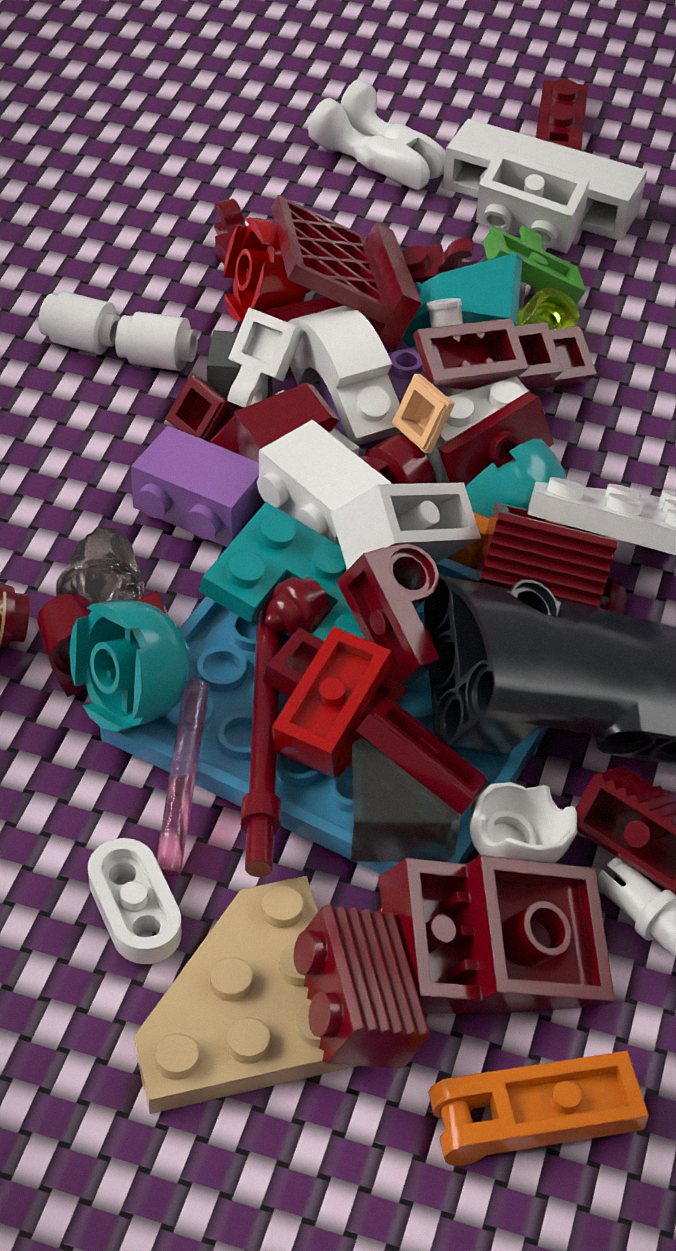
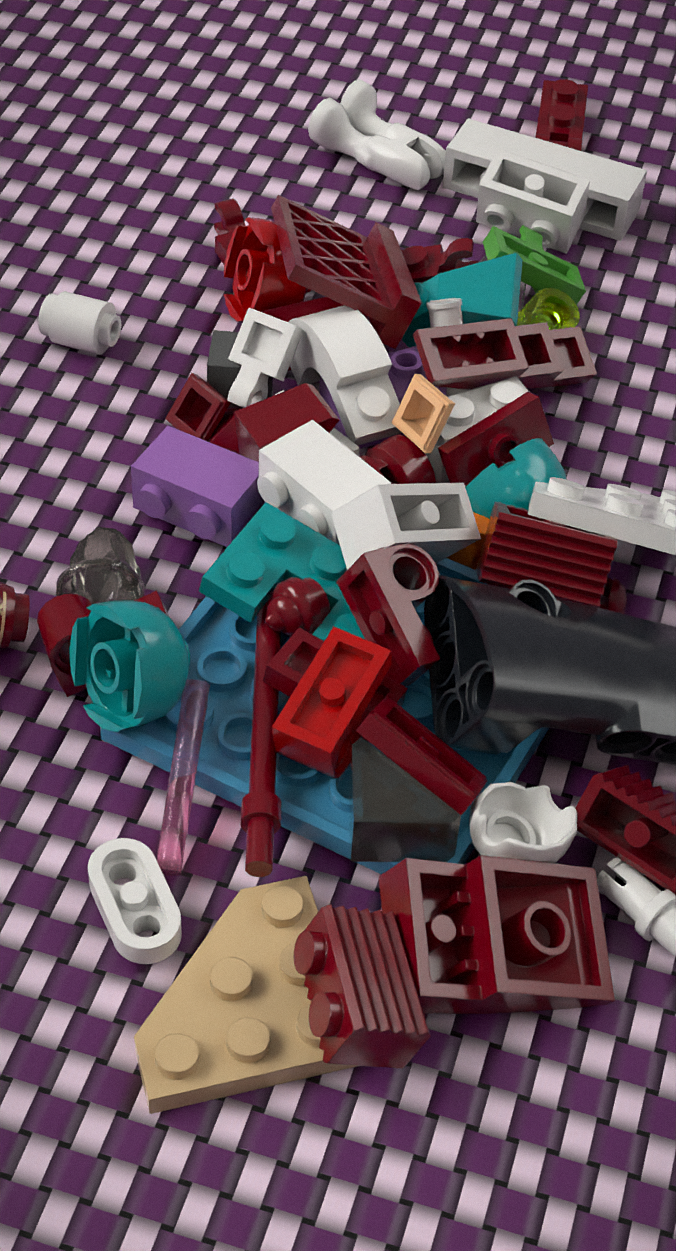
white brick [115,312,198,371] -> none
orange plate [428,1050,649,1166] -> none

